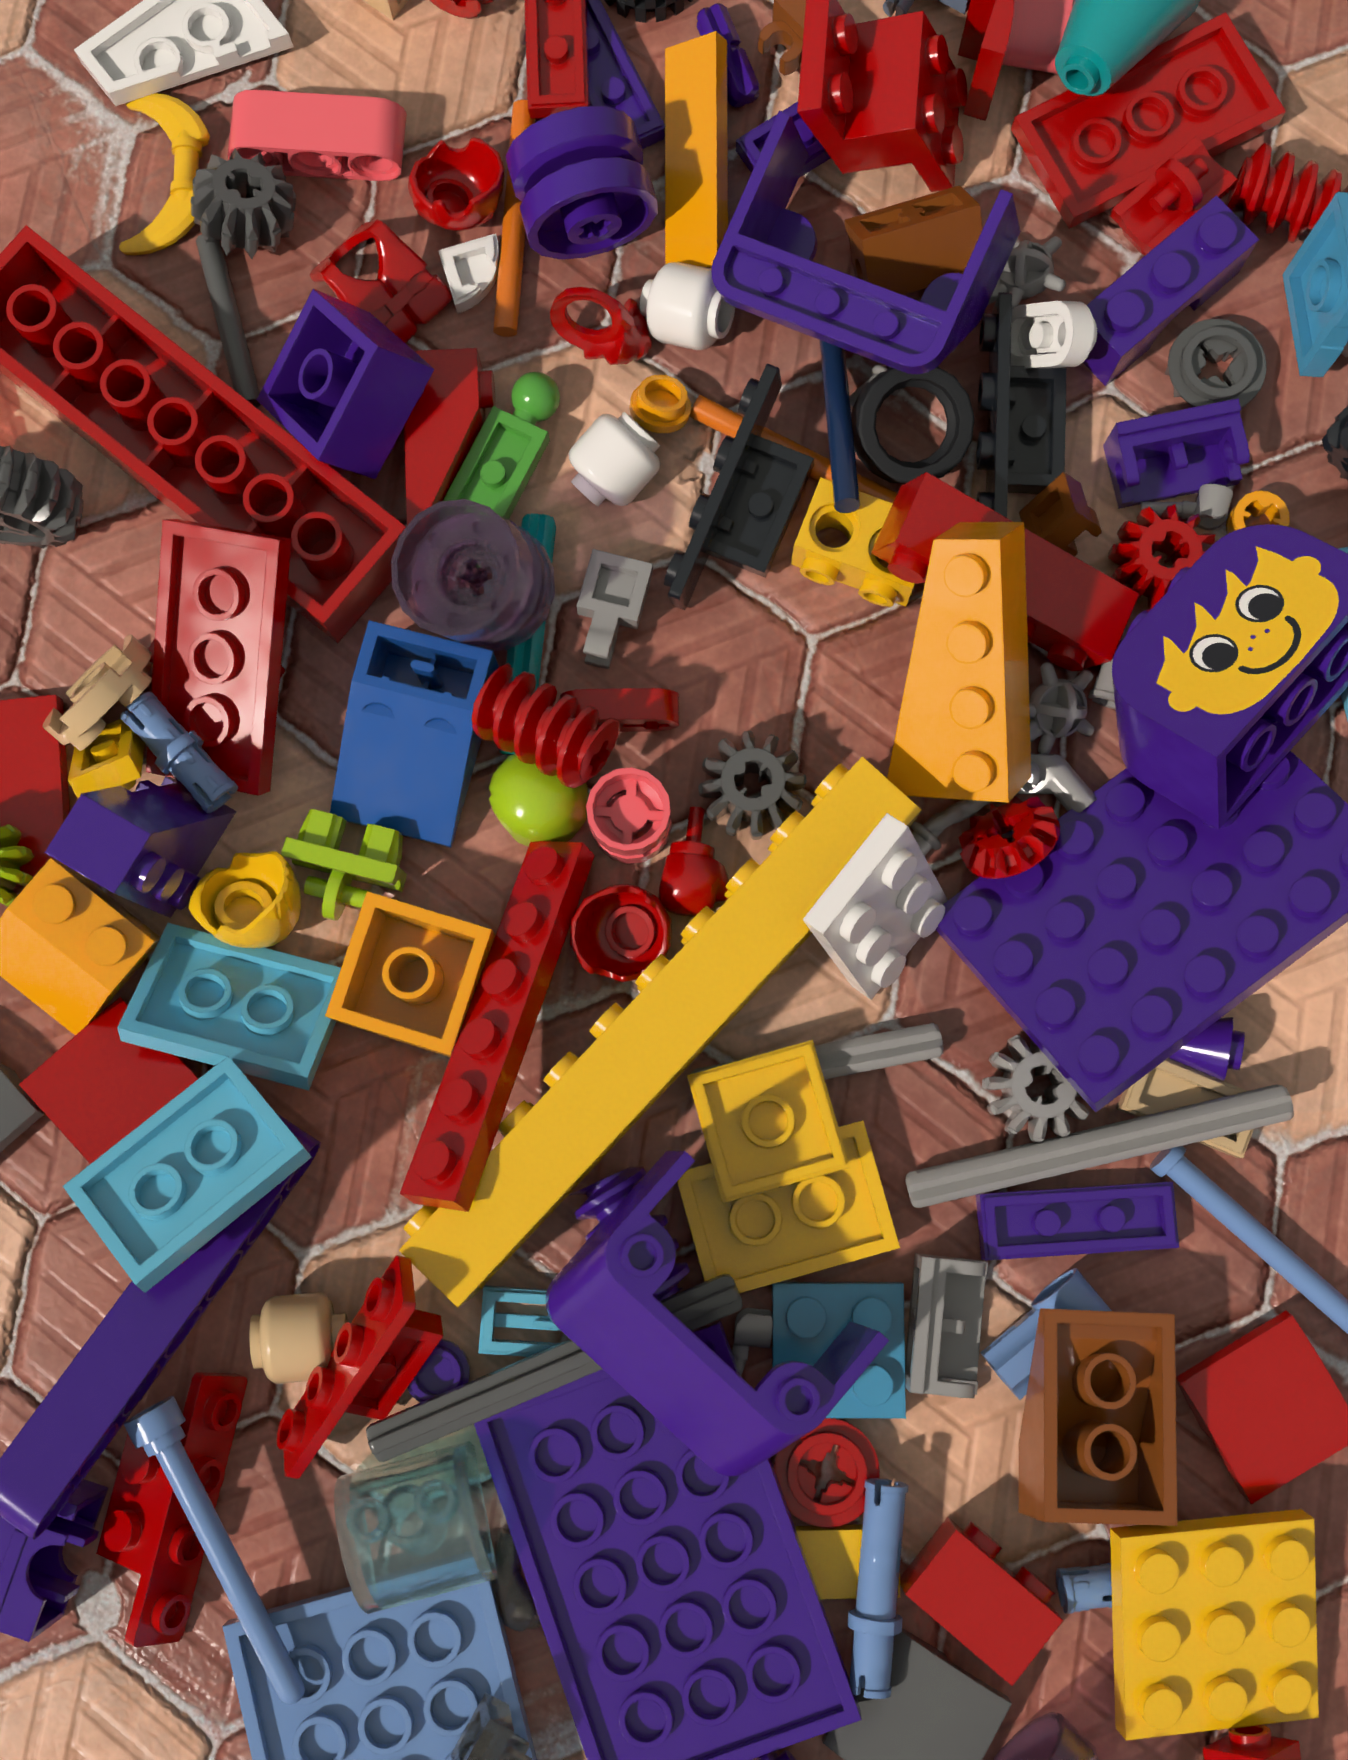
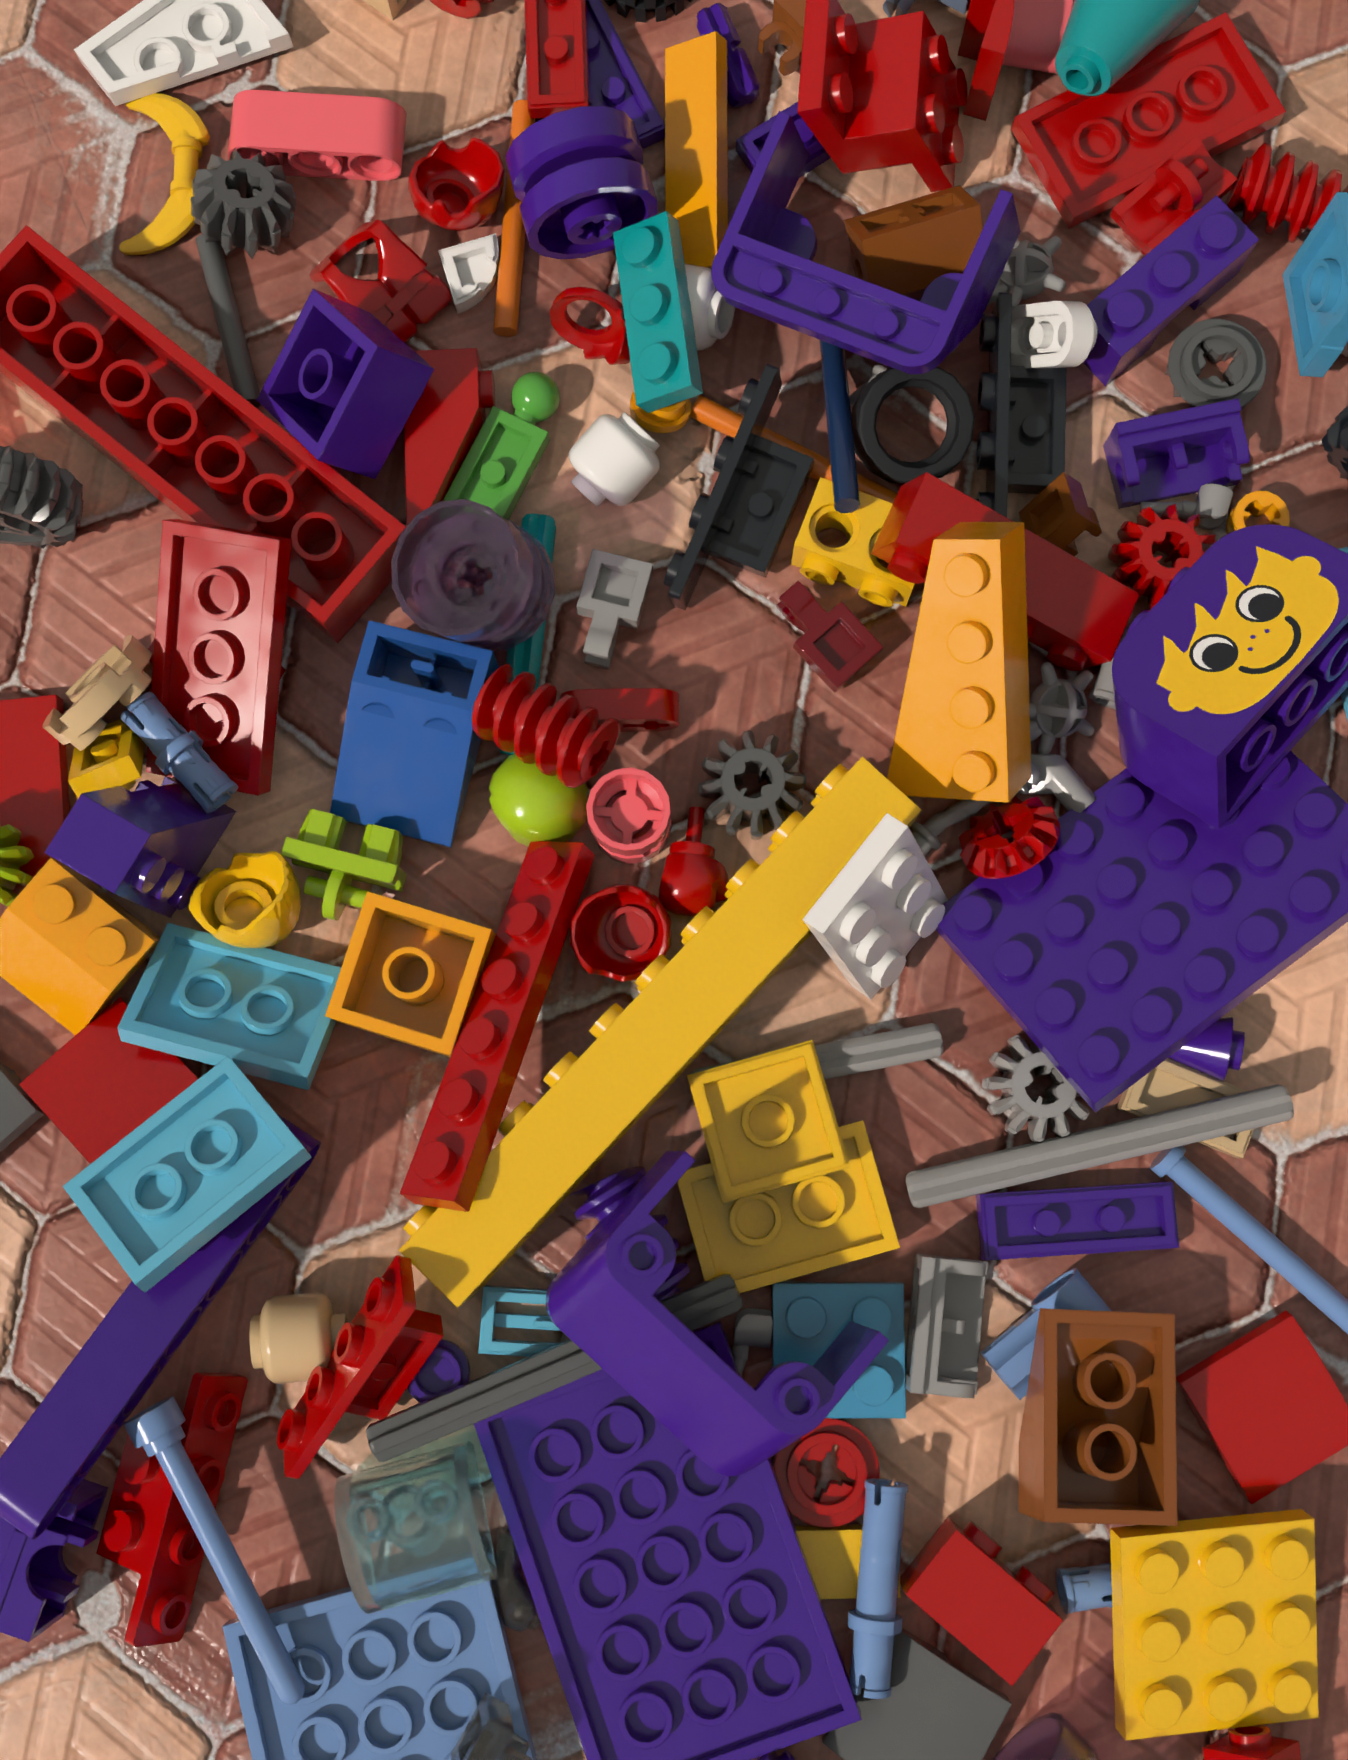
none -> teal plate [613,211,703,413]
none -> dark red plate [776,581,883,693]

